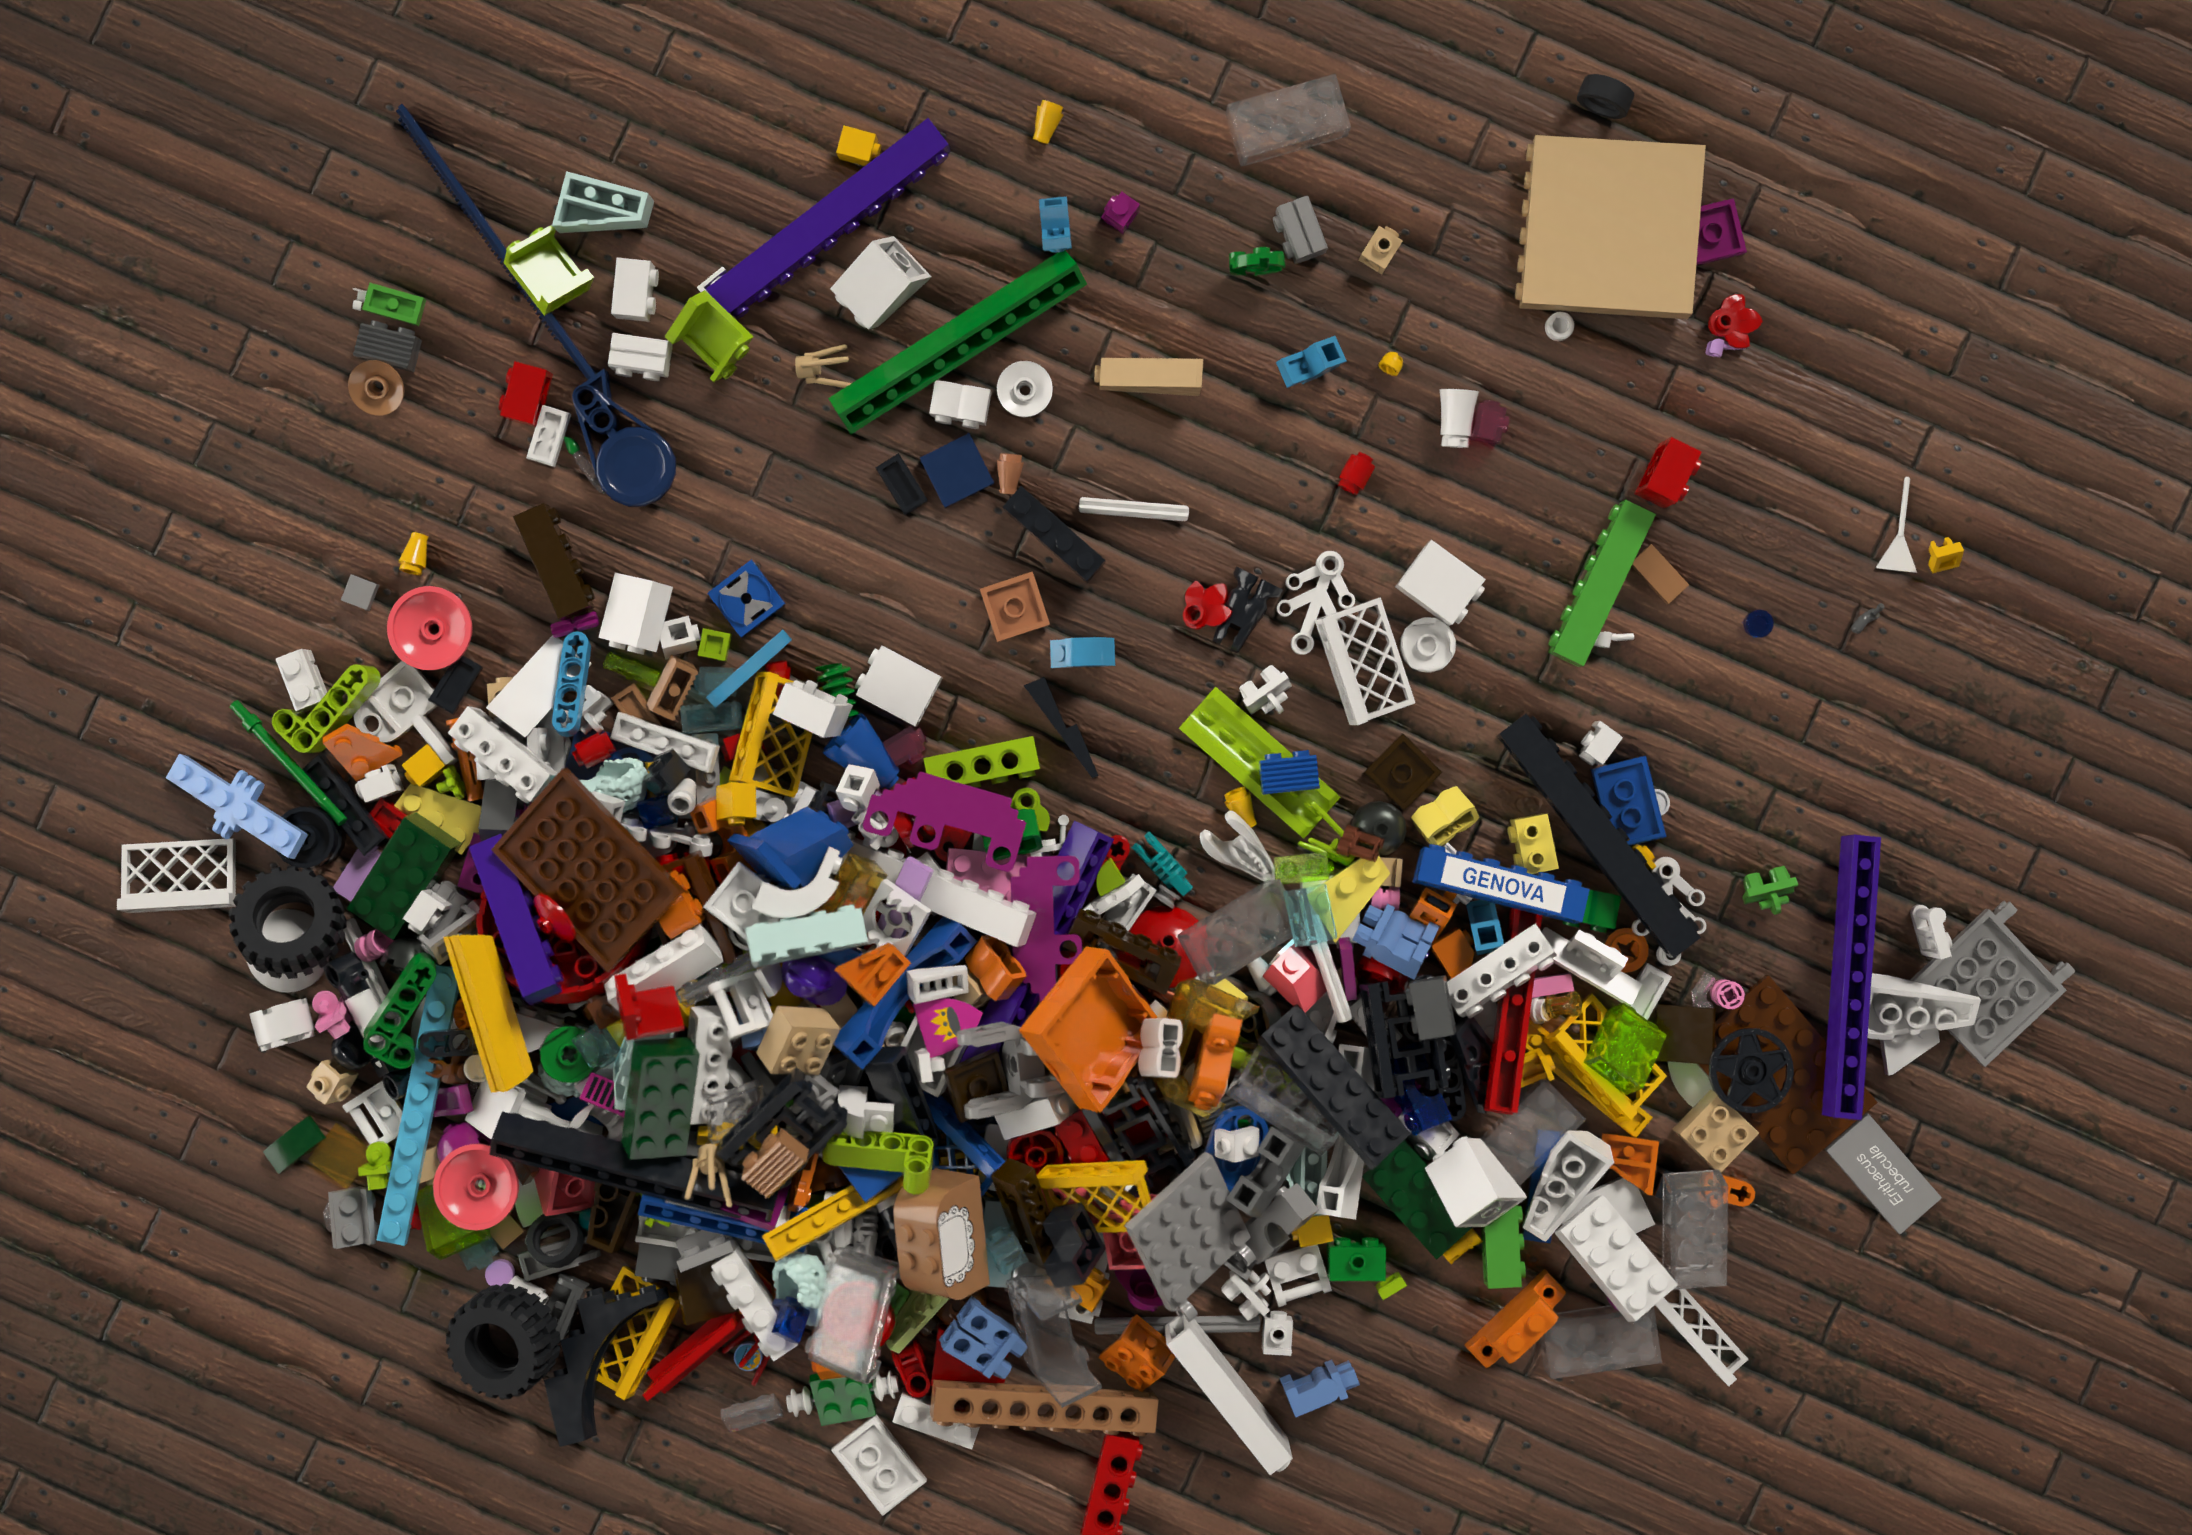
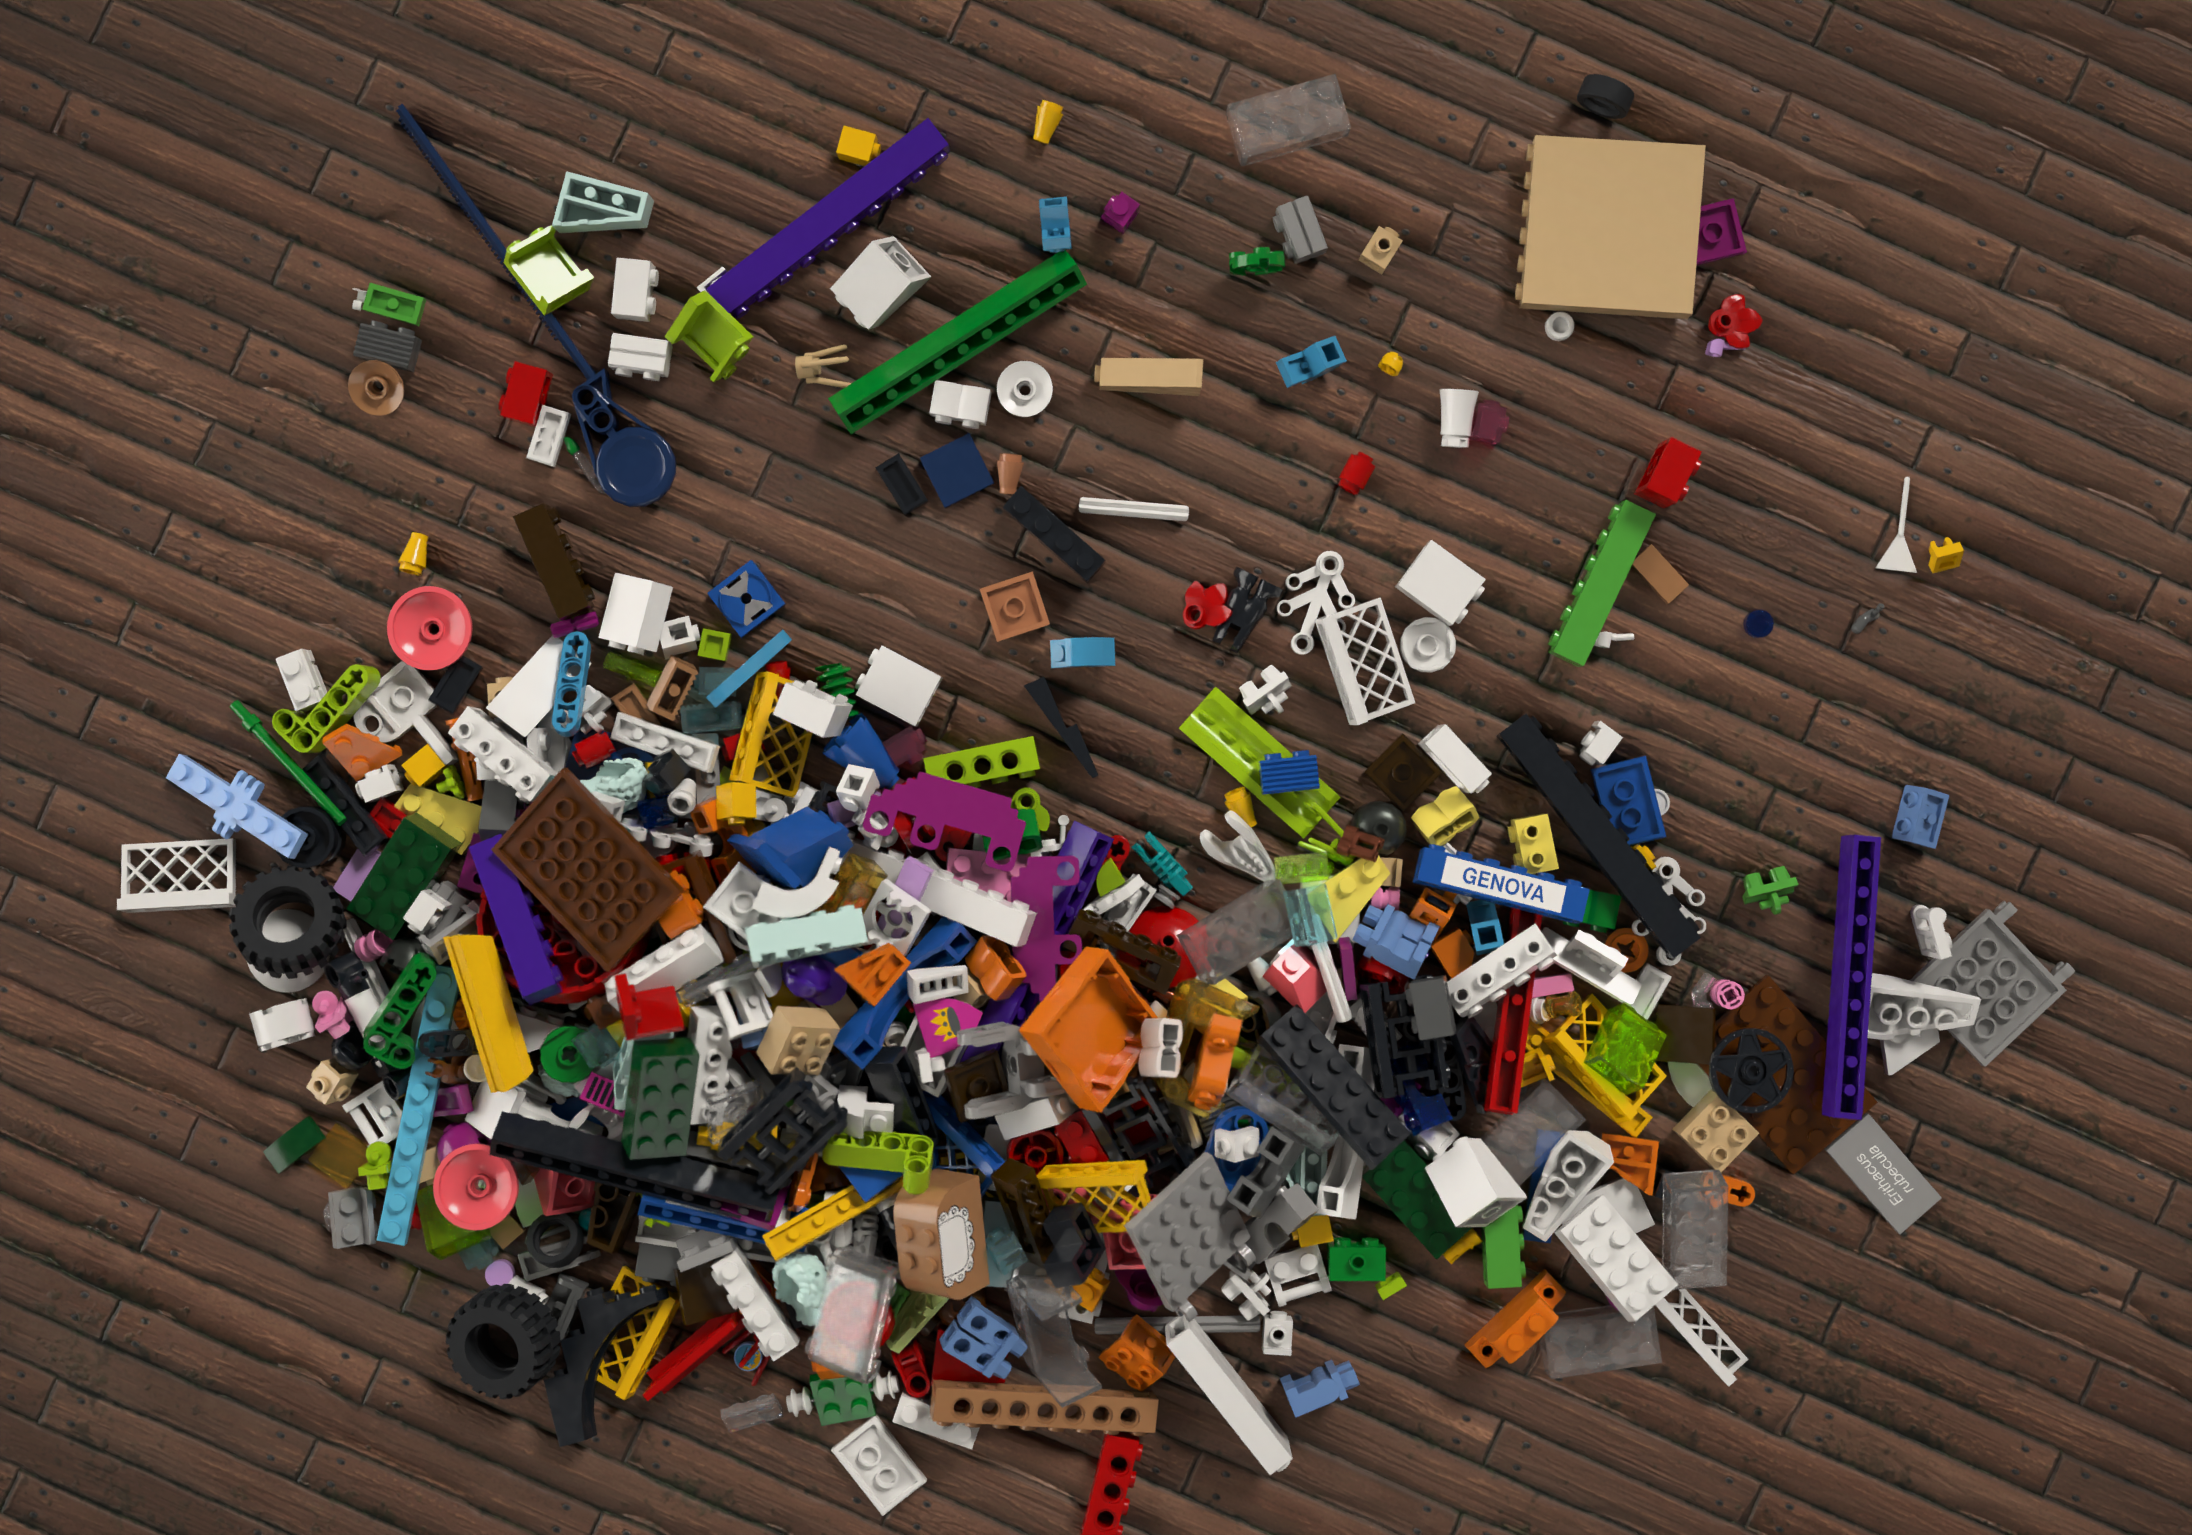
light grey tile [341,574,379,611] -> none
red dish [534,893,576,942] -> none
tan plant [685,1144,732,1207] -> none
medium nougat brick [742,1129,809,1198] -> none
clear blue bracket [771,1296,811,1343] -> none
none -> white window [1418,724,1492,793]
none -> medium blue bracket [1892,785,1949,849]

